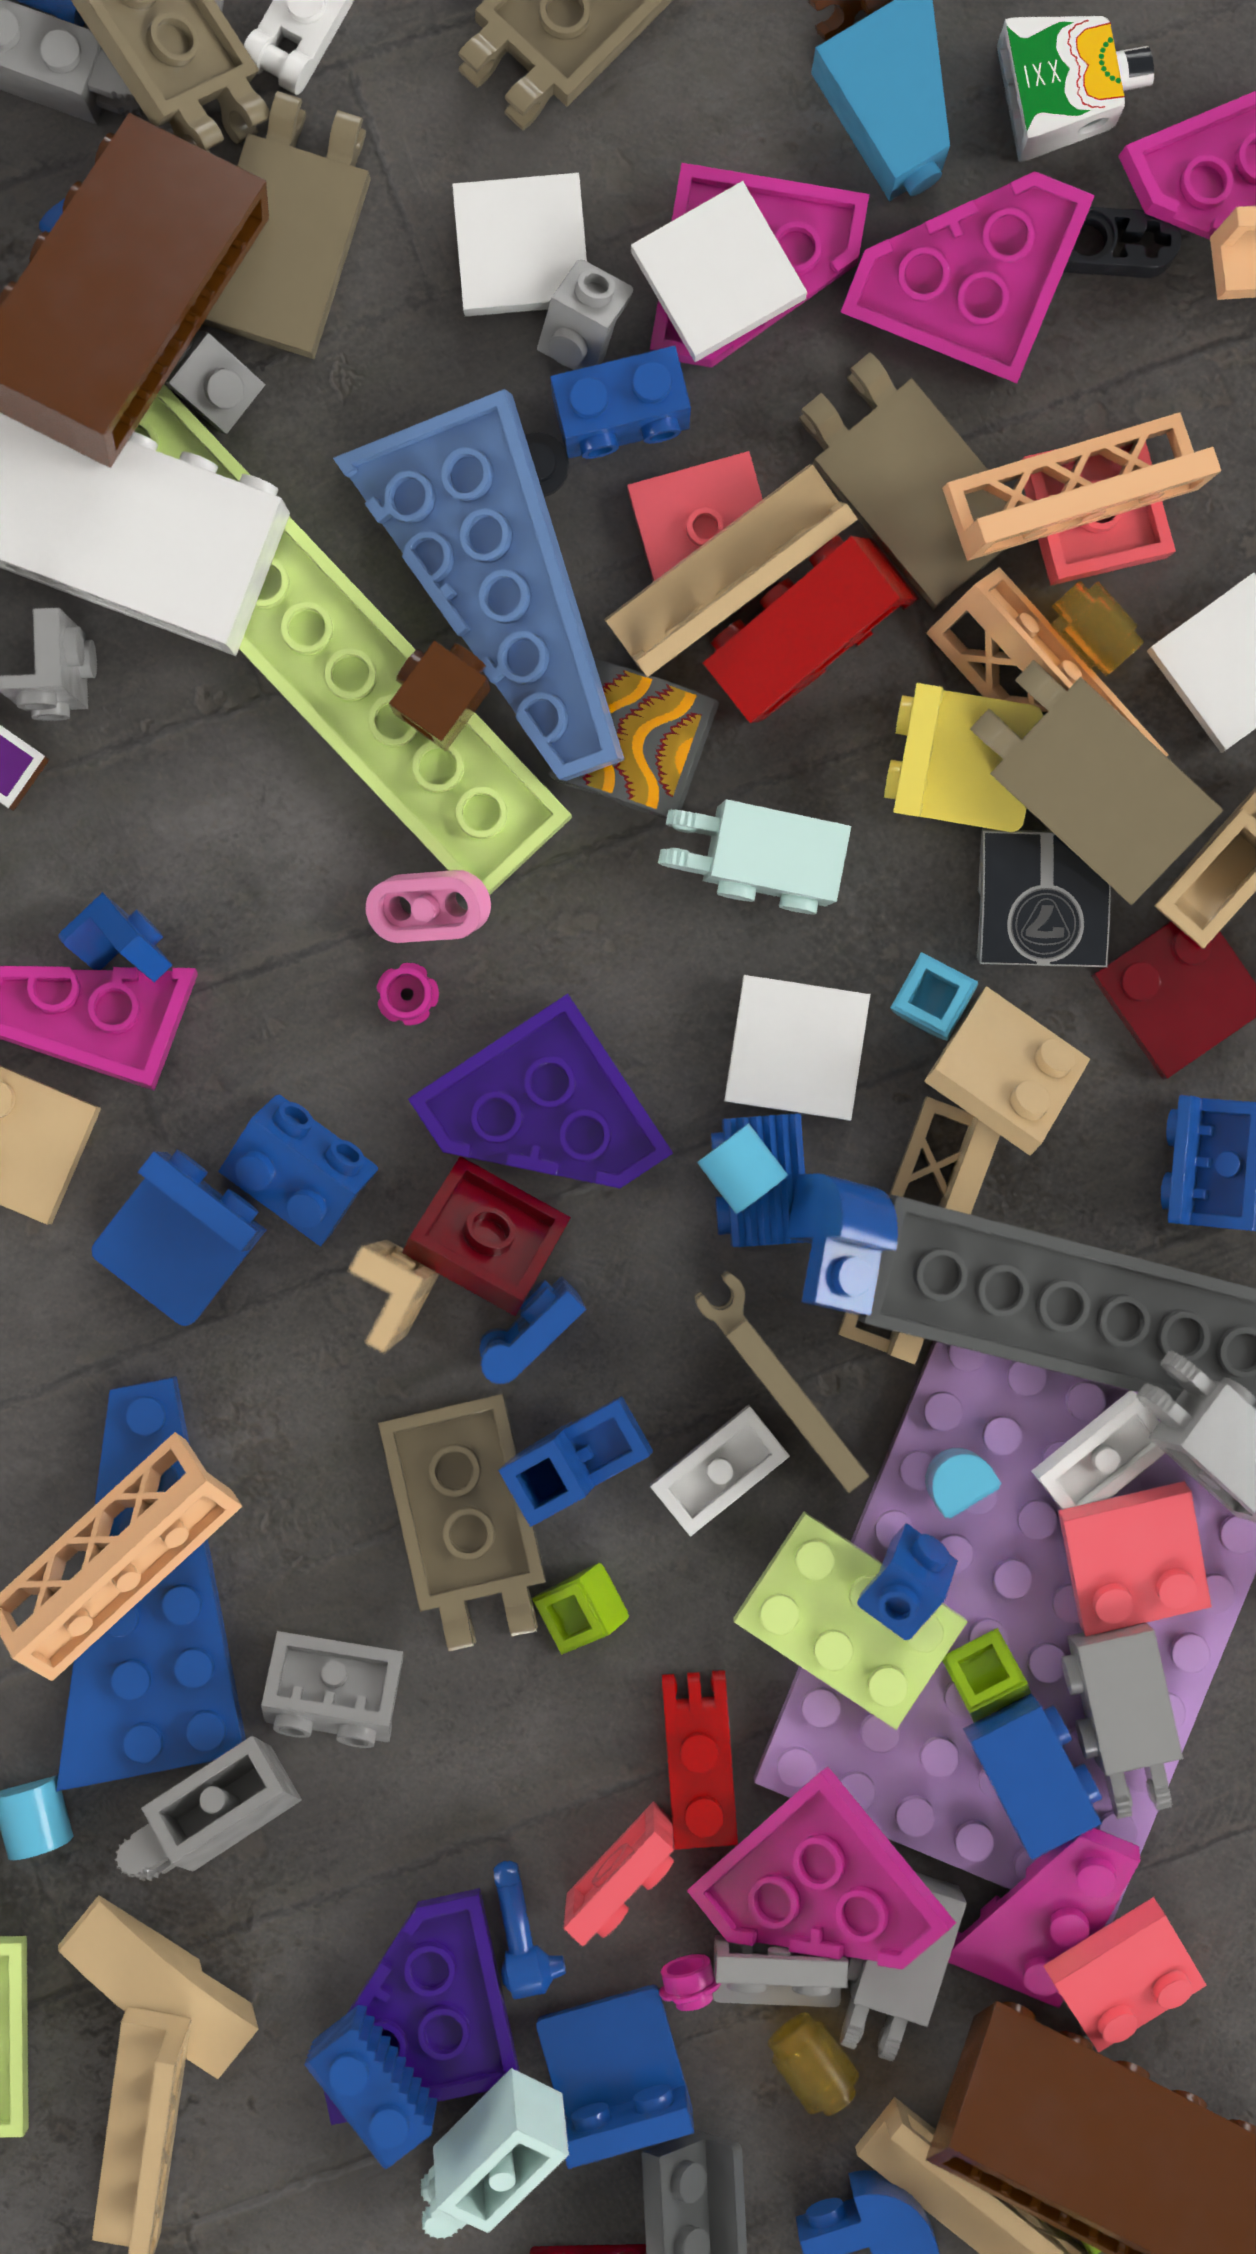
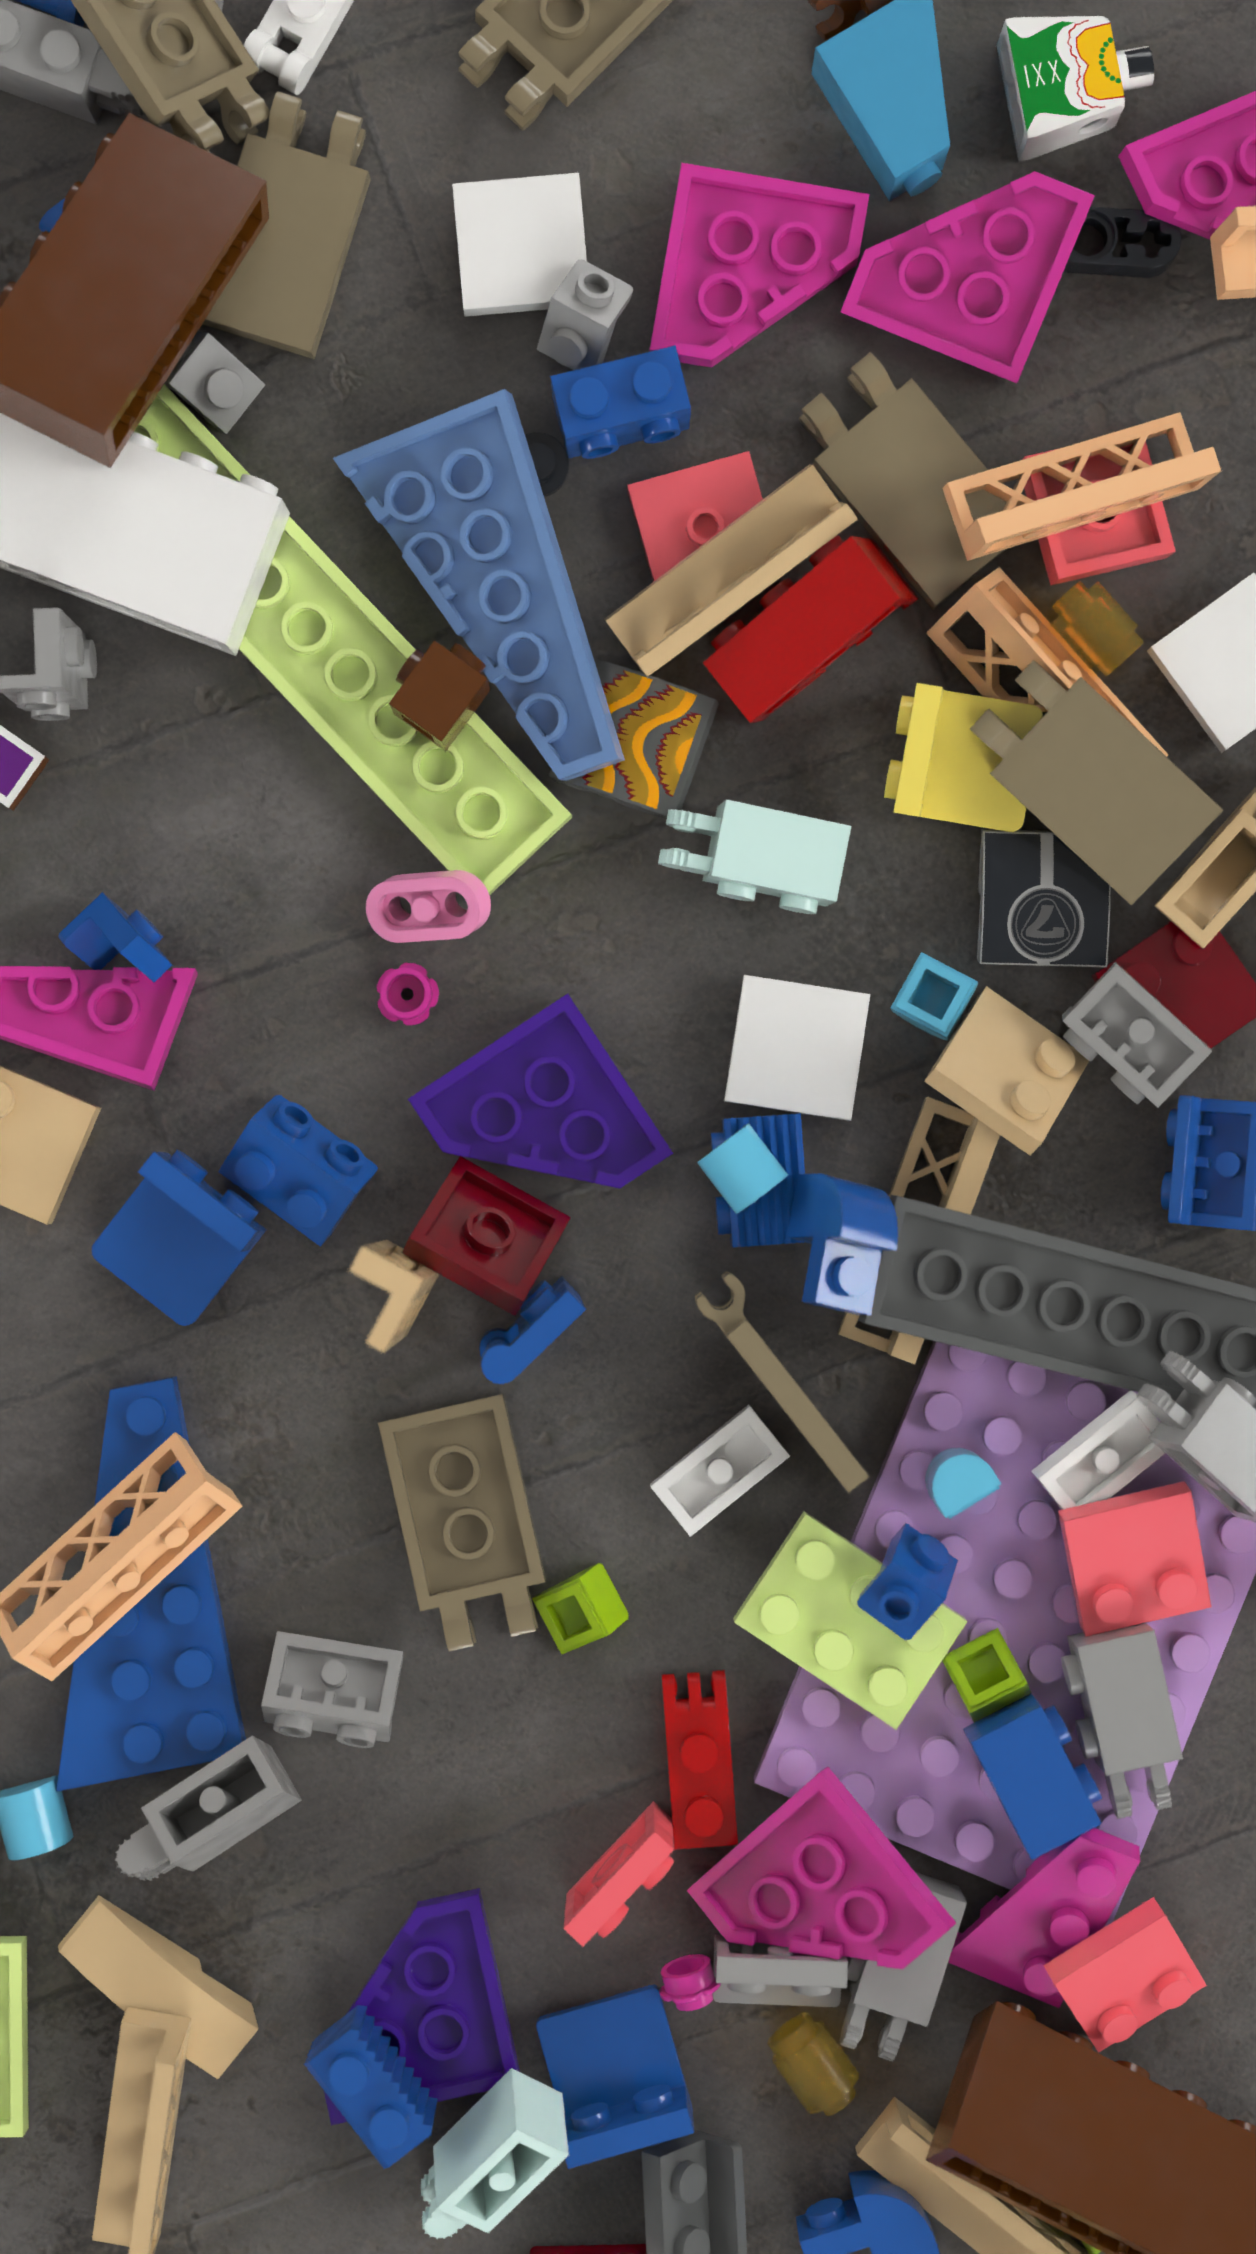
blue piece [494,1861,566,2000] -> none
blue brick [498,1396,653,1527] -> none
white tile [631,181,807,362] -> none
none -> light grey bracket [1062,962,1212,1108]

